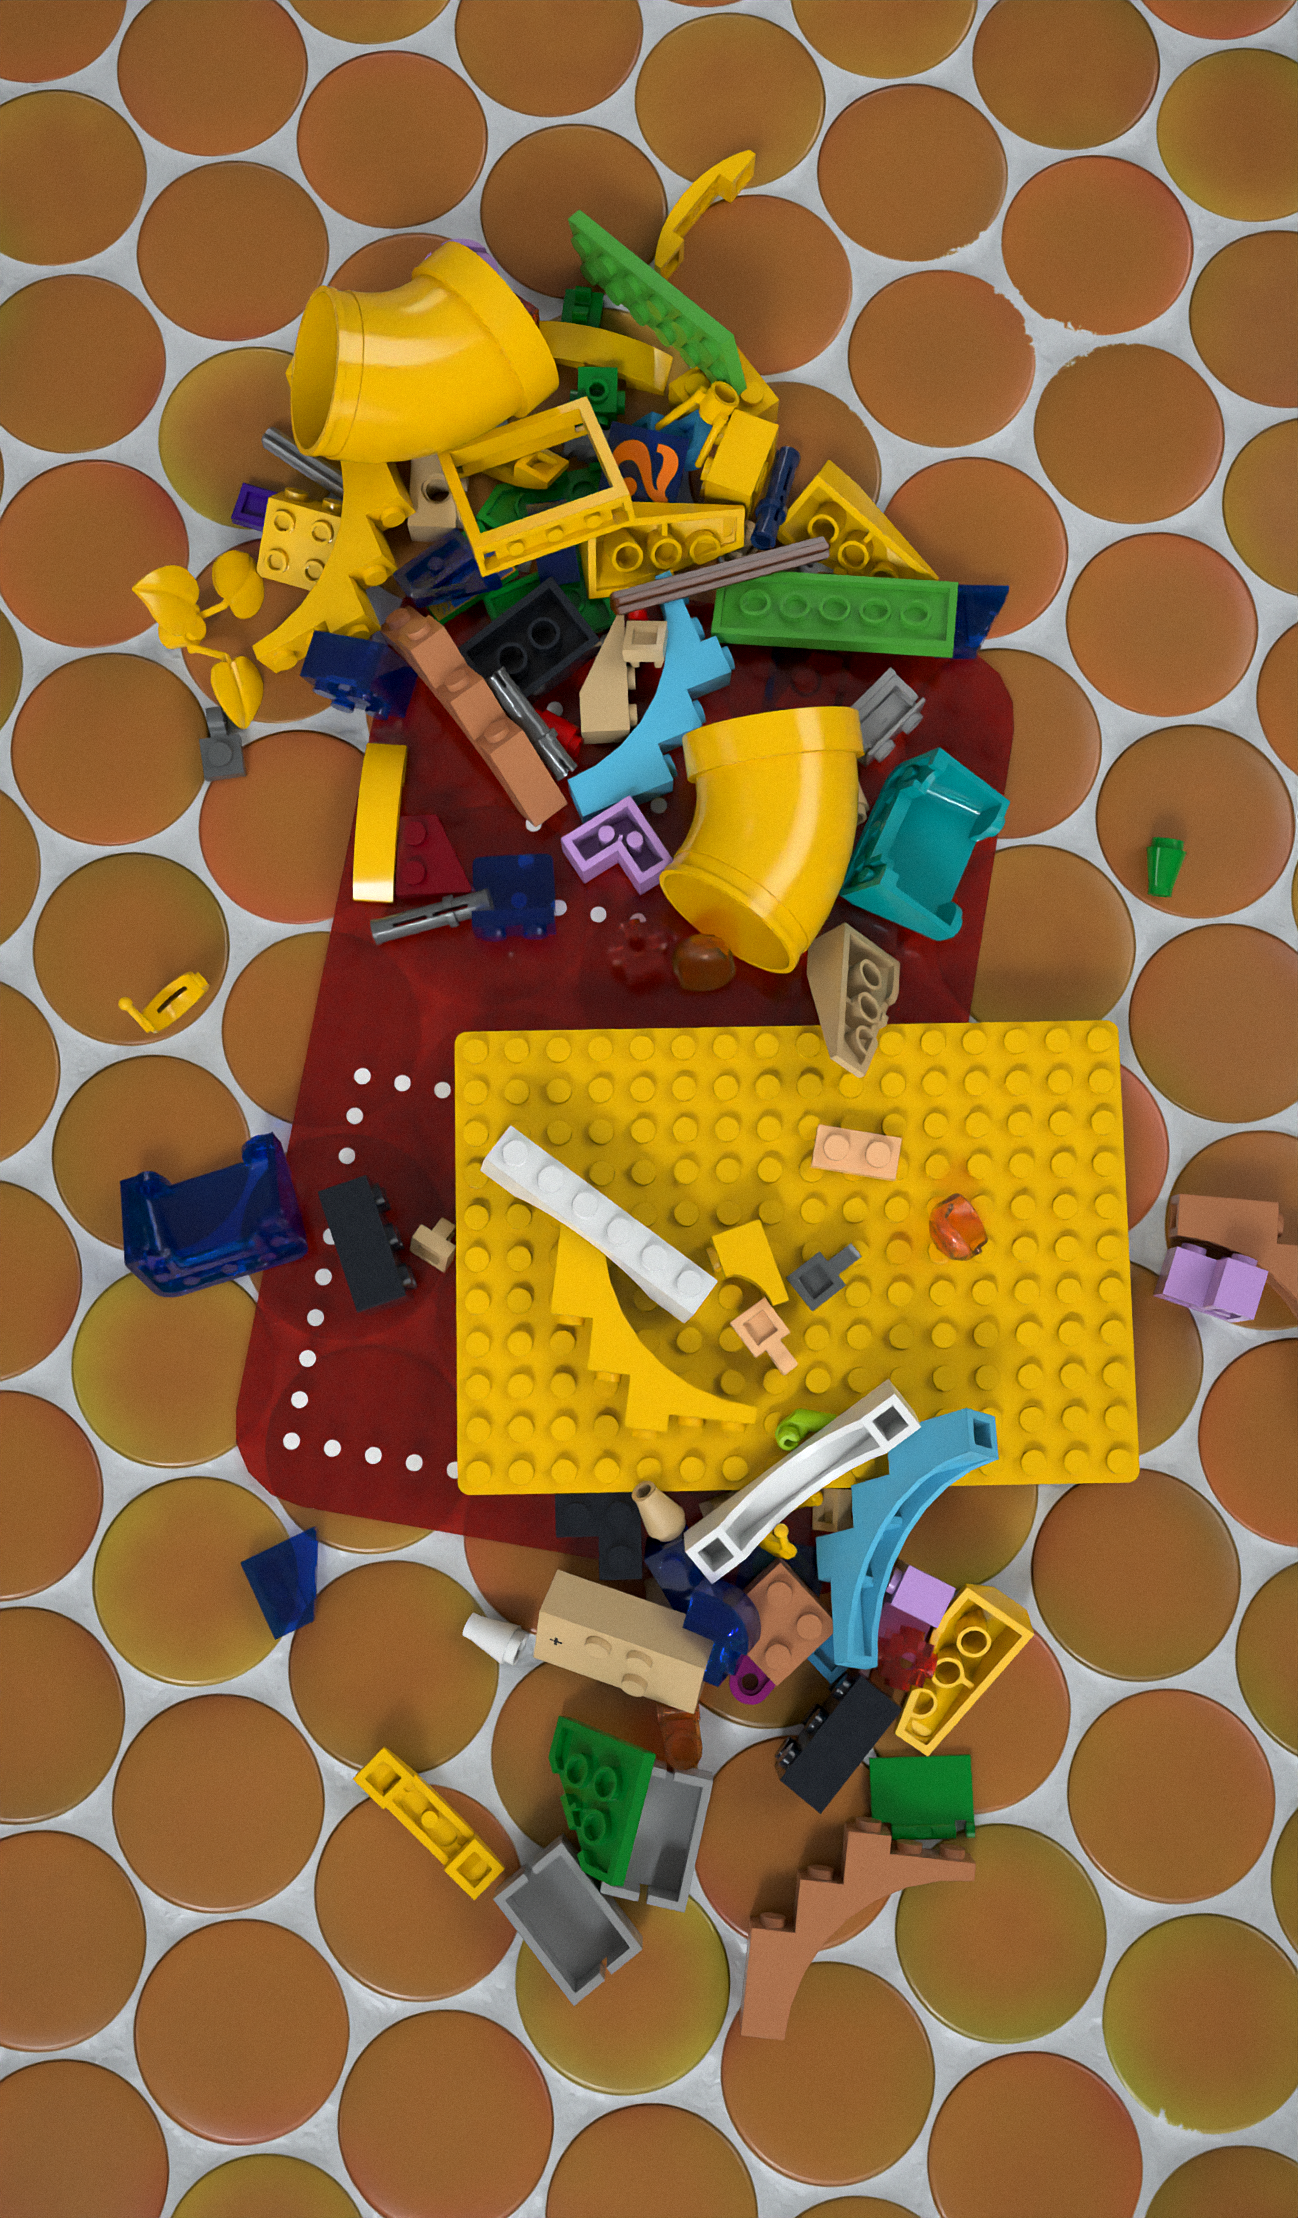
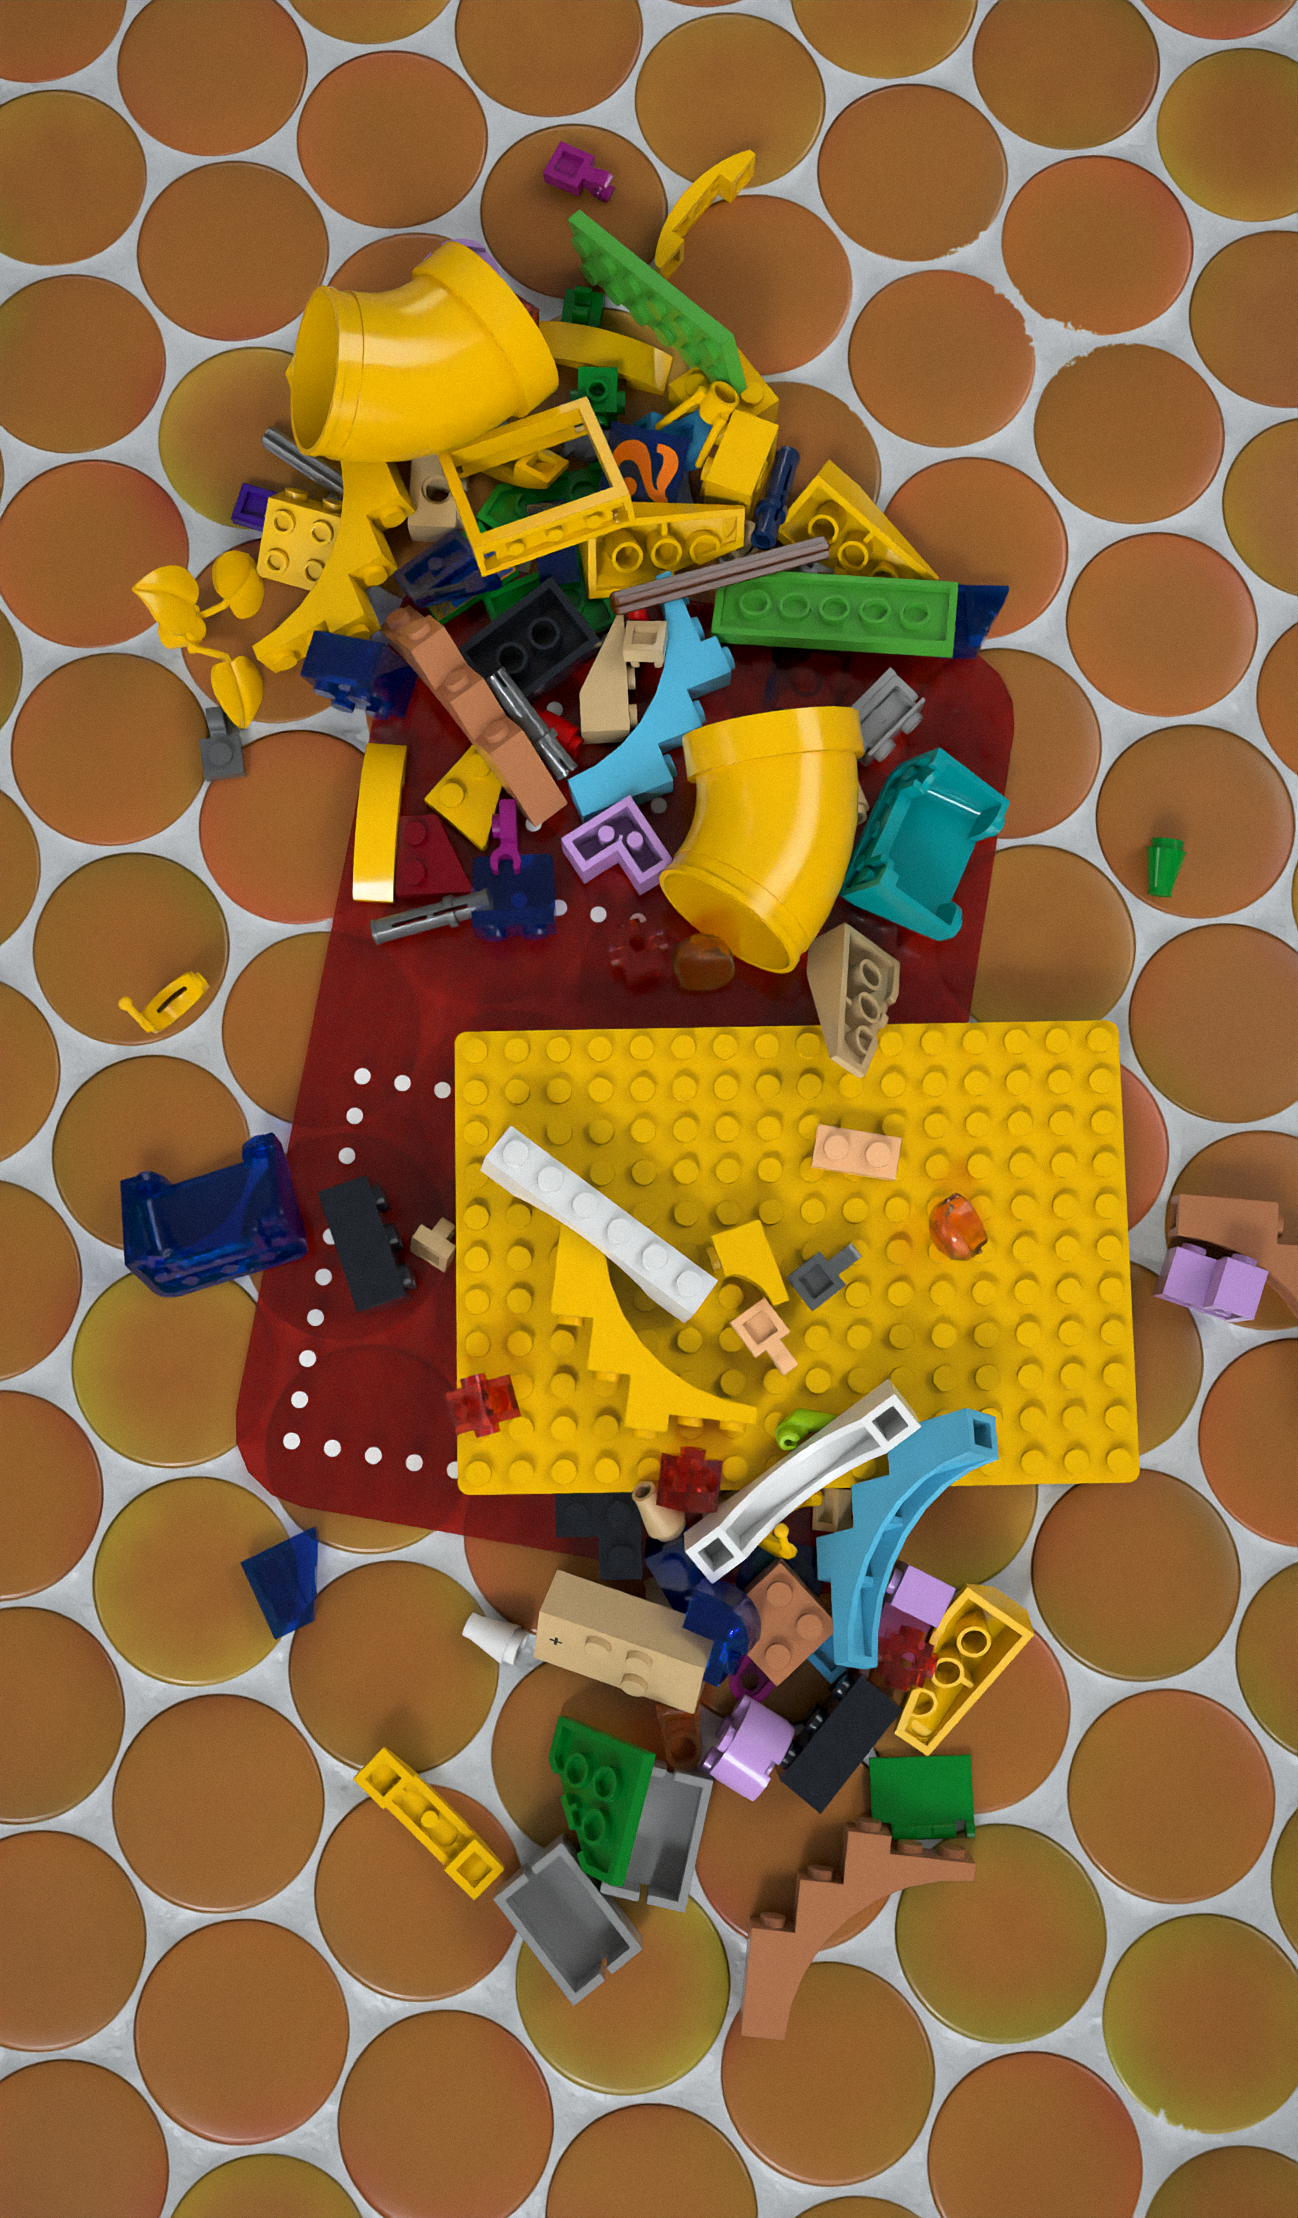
none -> yellow wing [424,745,503,852]
none -> clear red brick [445,1372,521,1438]
none -> magenta plate [490,799,522,875]
none -> magenta plate [543,141,615,202]
none -> clear red brick [656,1446,723,1513]
none -> lavender brick [699,1694,795,1801]

